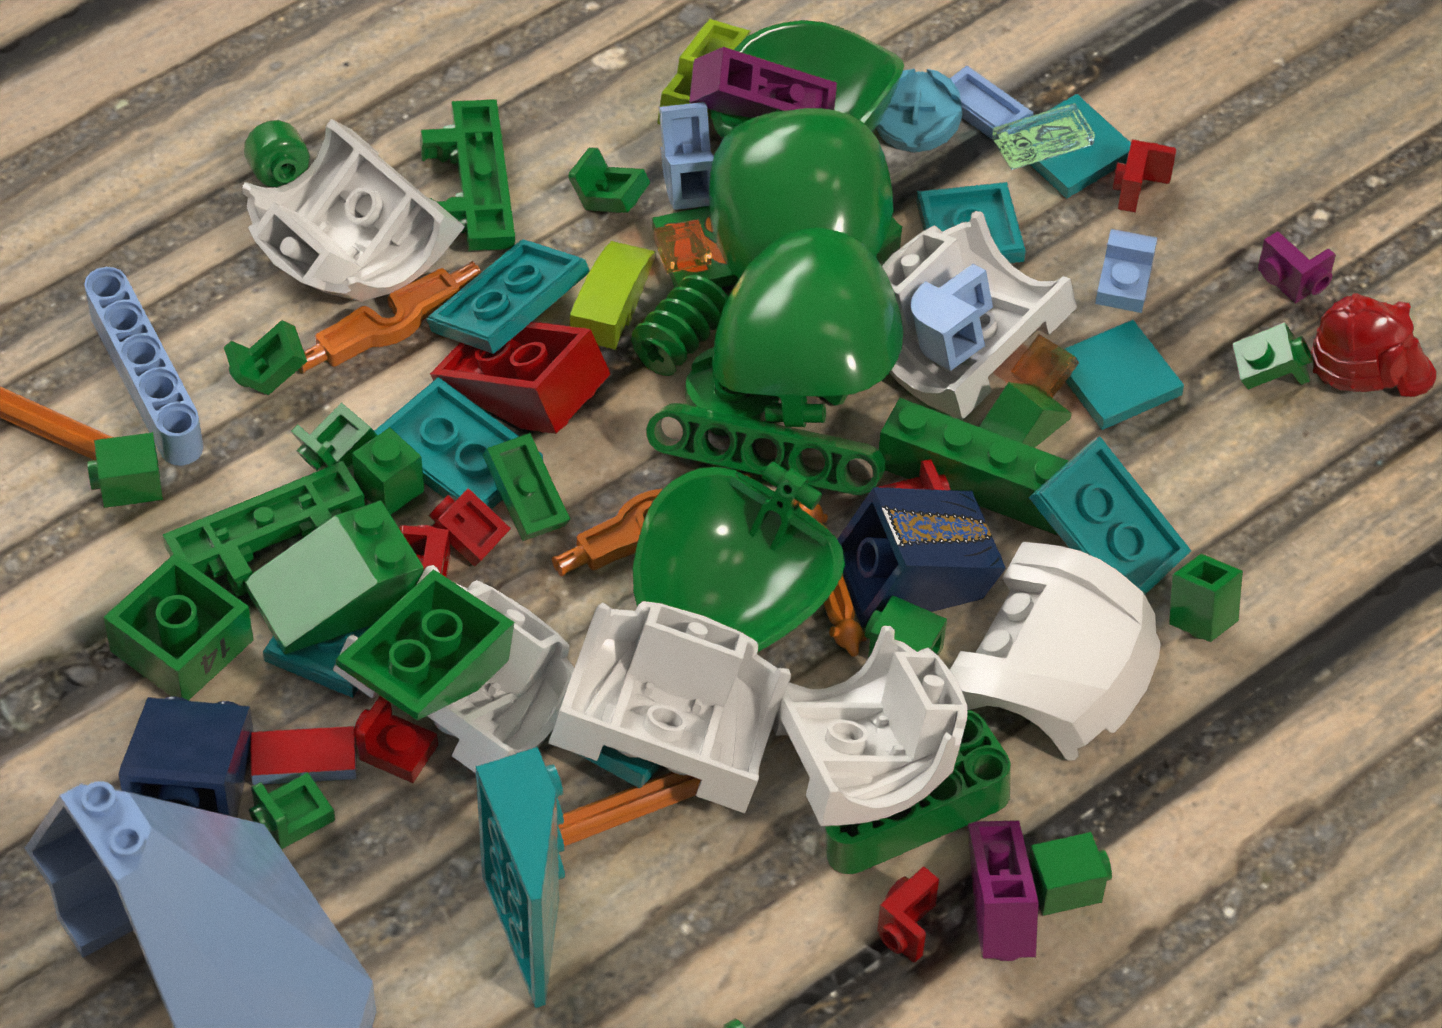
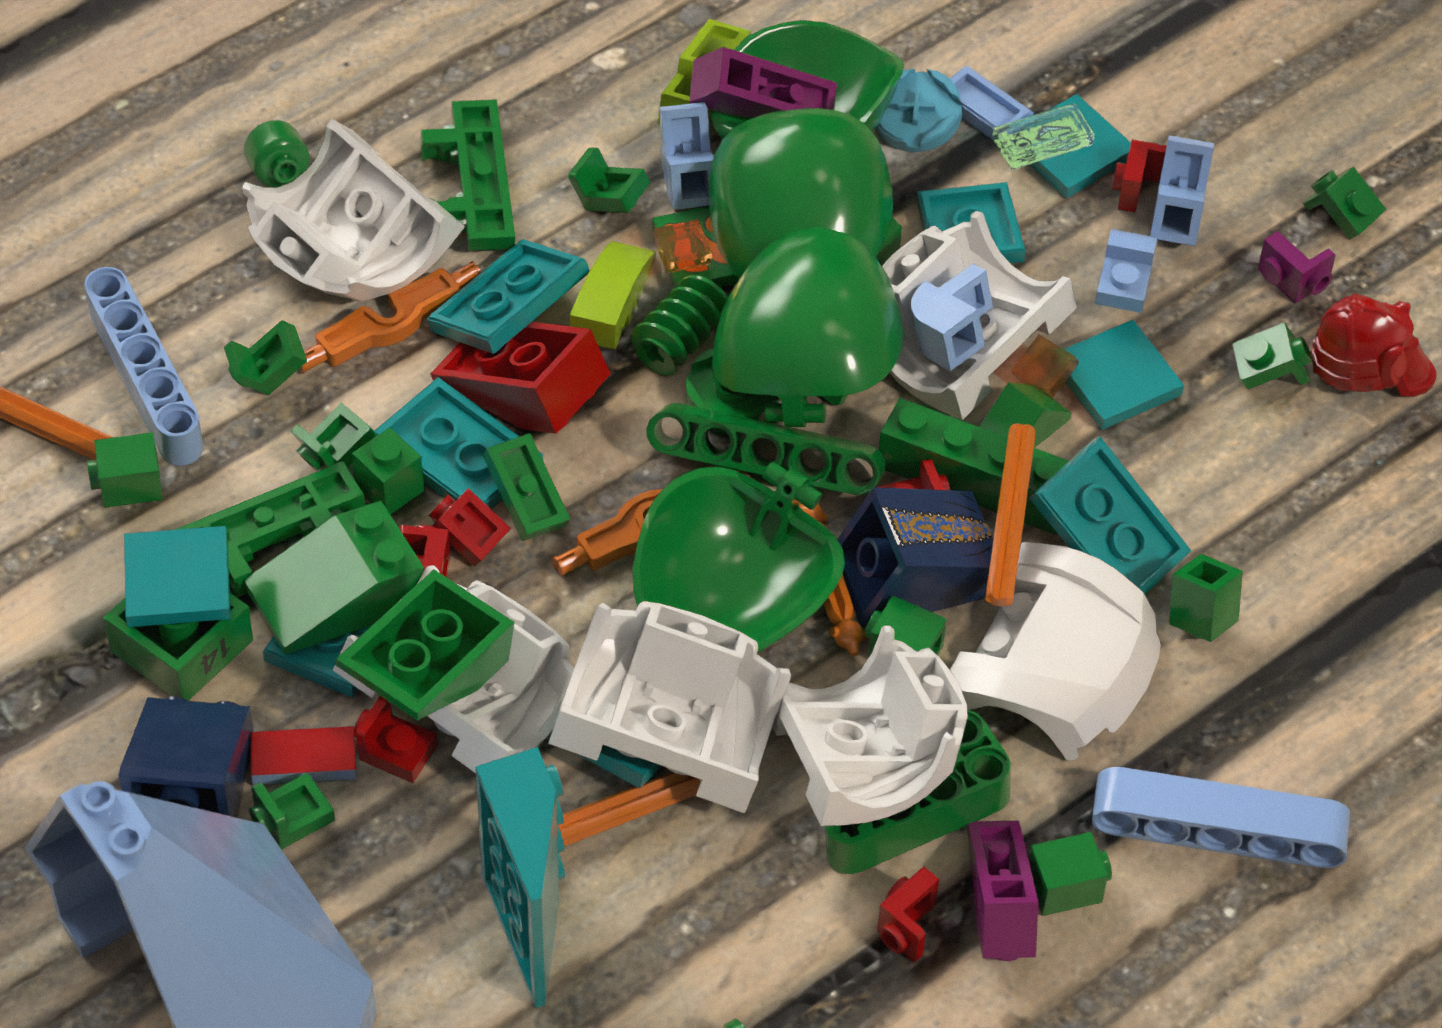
none -> teal tile [124,526,231,627]
none -> orange axle [986,423,1036,607]
none -> light blue beam [1092,767,1350,868]
none -> light blue brick [1150,135,1214,246]
none -> green bracket [1303,166,1387,240]

